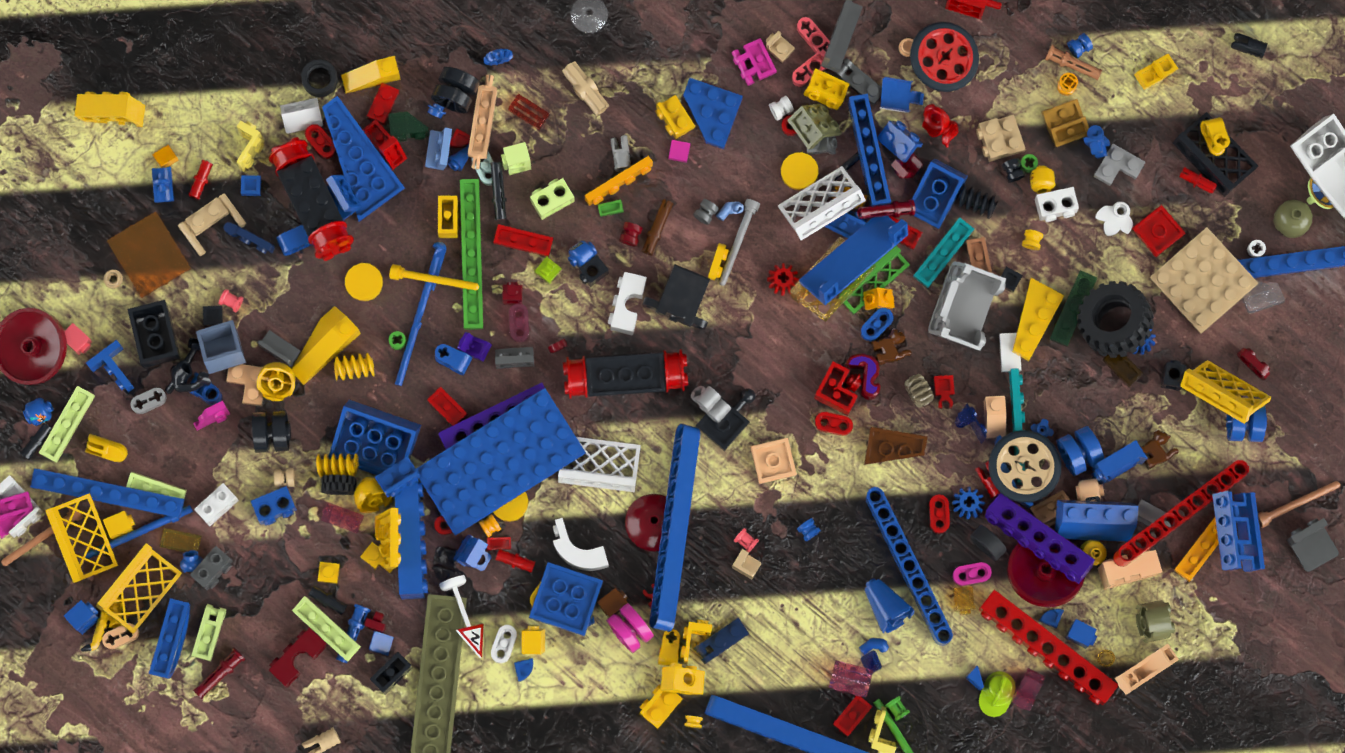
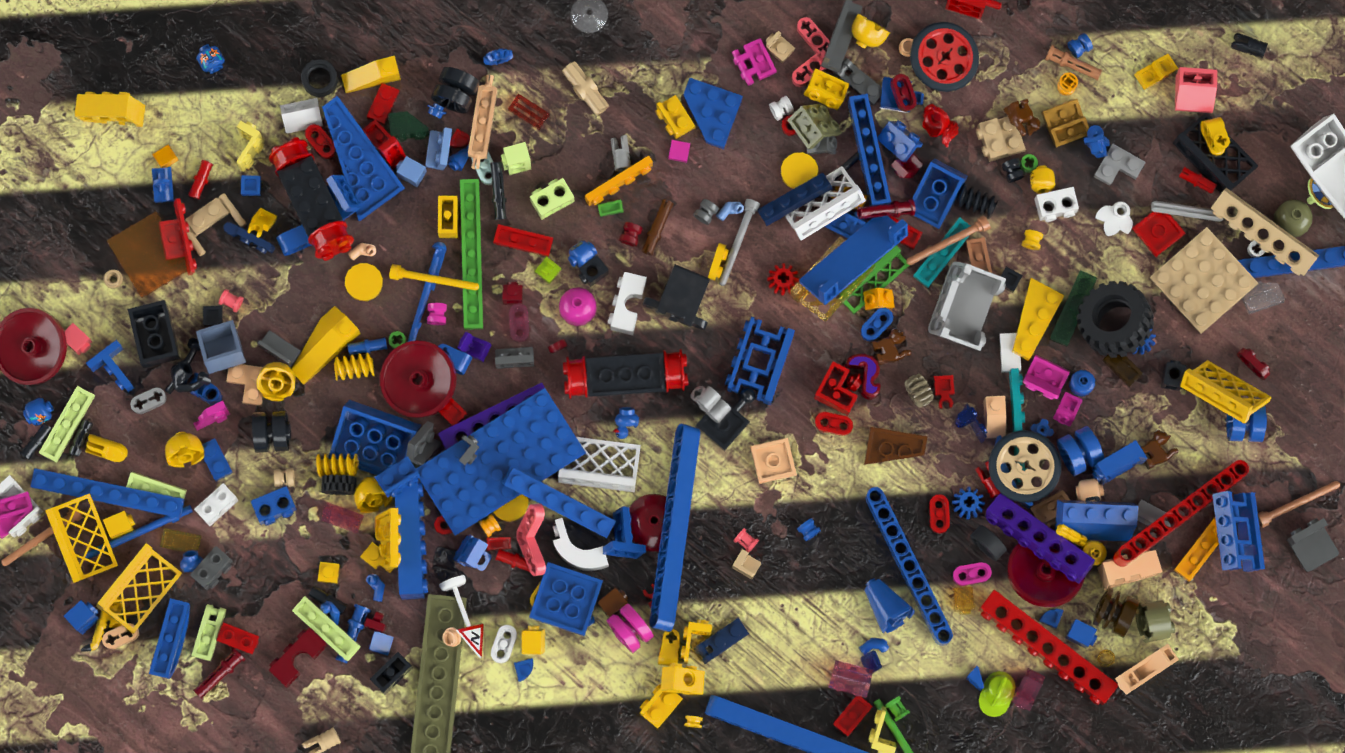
none -> black axle [69,420,93,457]
none -> red bracket [158,198,197,276]
none -> yellow cylinder [165,432,204,468]
none -> blue head [196,44,225,74]
none -> blue plate [203,438,233,482]
none -> red hinge [216,622,260,655]
none -> yellow plate [248,208,277,238]
none -> blue arm [320,601,340,625]
none -> light nougat arm [347,243,376,261]
none -> blue pin [347,337,387,356]
none -> blue arm [366,574,385,602]
none -> dark red dish [380,340,456,418]
none -> medium blue brick [396,156,427,187]
none -> dark grey bracket [406,421,441,466]
none -> dark pink wheel [427,303,447,325]
none -> light nougat plate [442,627,461,647]
none -> dark grey bracket [459,435,479,466]
none -> blue brick [502,466,616,538]
none -> coral beam [516,503,546,576]
none -> dark pink cylinder [559,287,597,326]
none -> blue bracket [602,506,646,559]
none -> blue animal [613,407,639,439]
none -> blue fence [725,316,795,405]
none -> dark blue plate [758,172,833,226]
none -> yellow cylinder [851,14,890,49]
none -> dark red plate [890,74,917,112]
none -> nougat piece [906,215,991,265]
none -> reddish brown animal [1004,99,1041,136]
none -> dark pink bracket [1023,355,1070,400]
none -> dark pink bracket [1053,392,1083,426]
none -> yellow axle [1056,524,1087,546]
none -> blue head [1069,370,1095,396]
none -> dark brown wheel [1093,587,1139,638]
none -> light grey axle [1151,201,1223,222]
none -> coral slope [1175,67,1217,113]
none -> tan brick [1211,188,1319,276]

